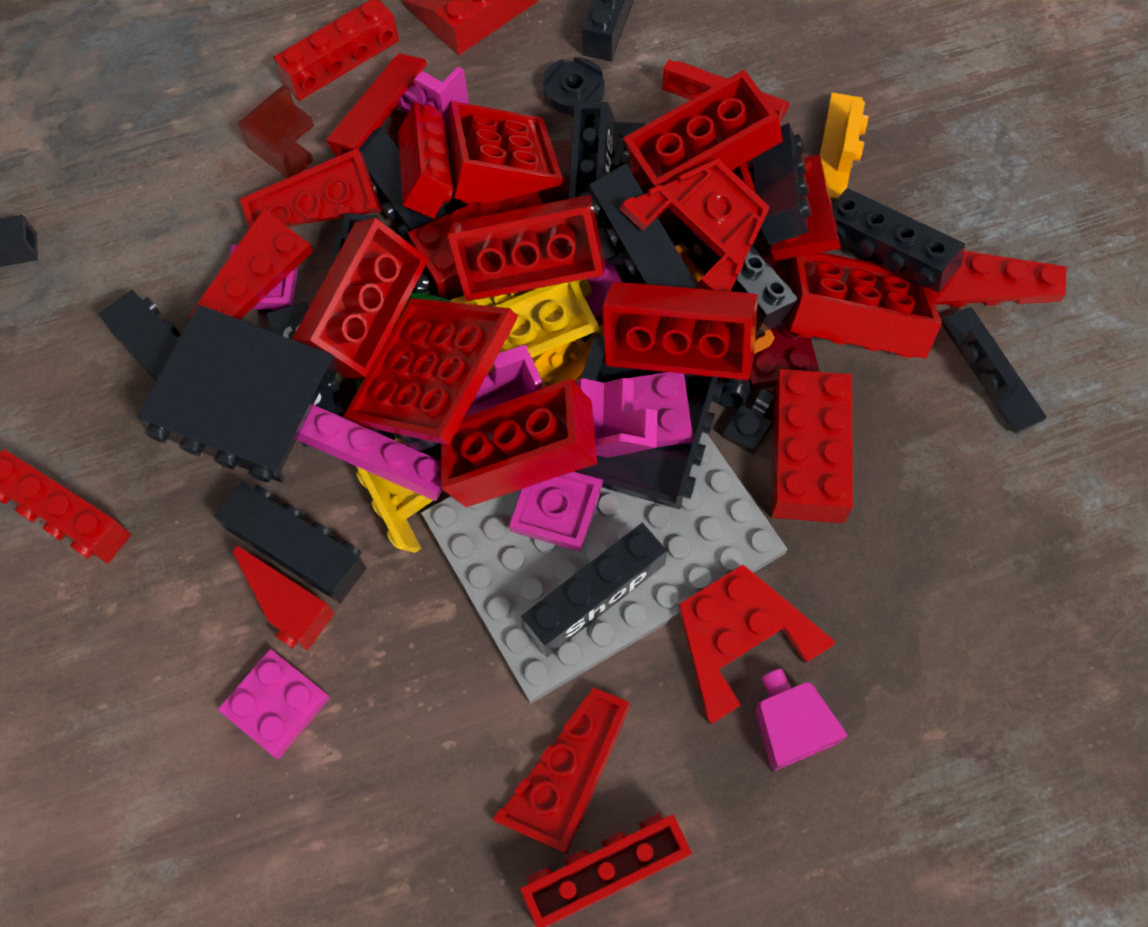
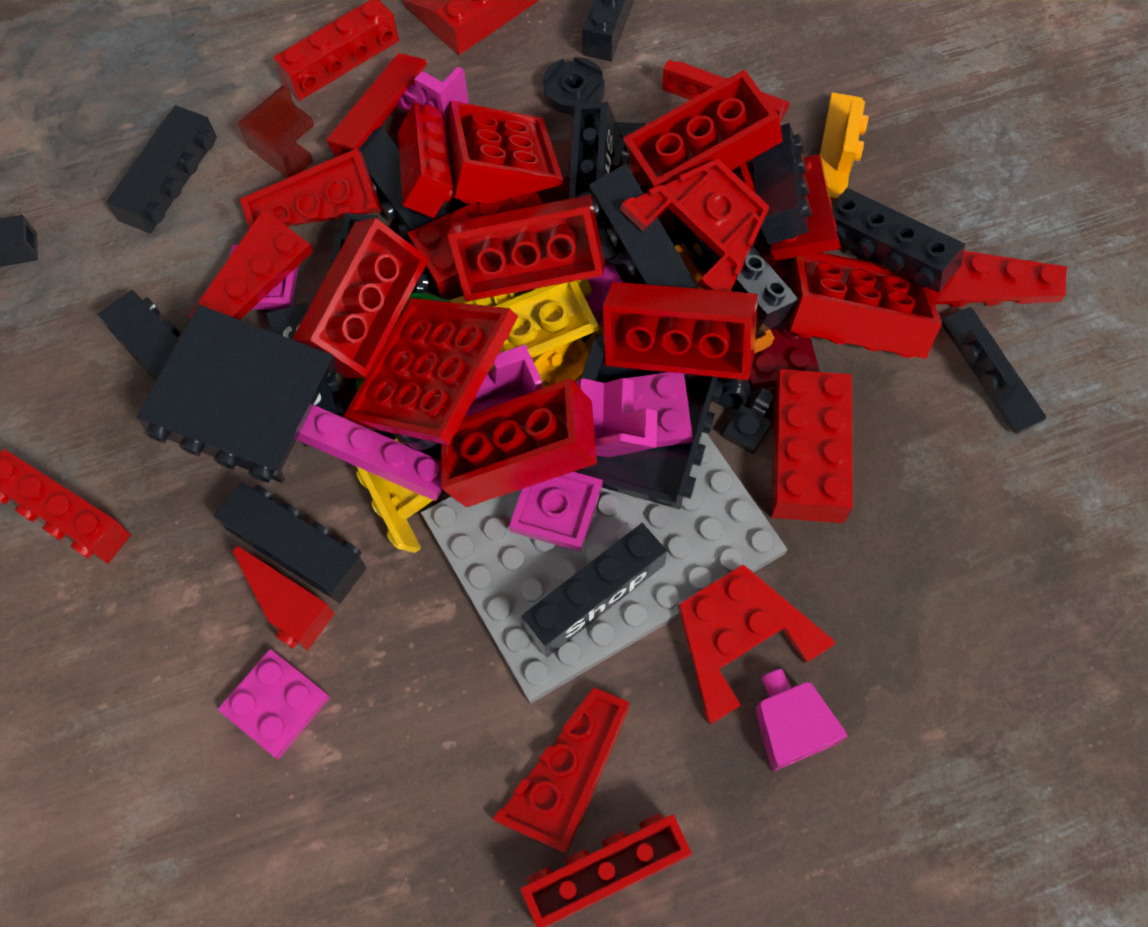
none -> black brick [106,105,217,234]

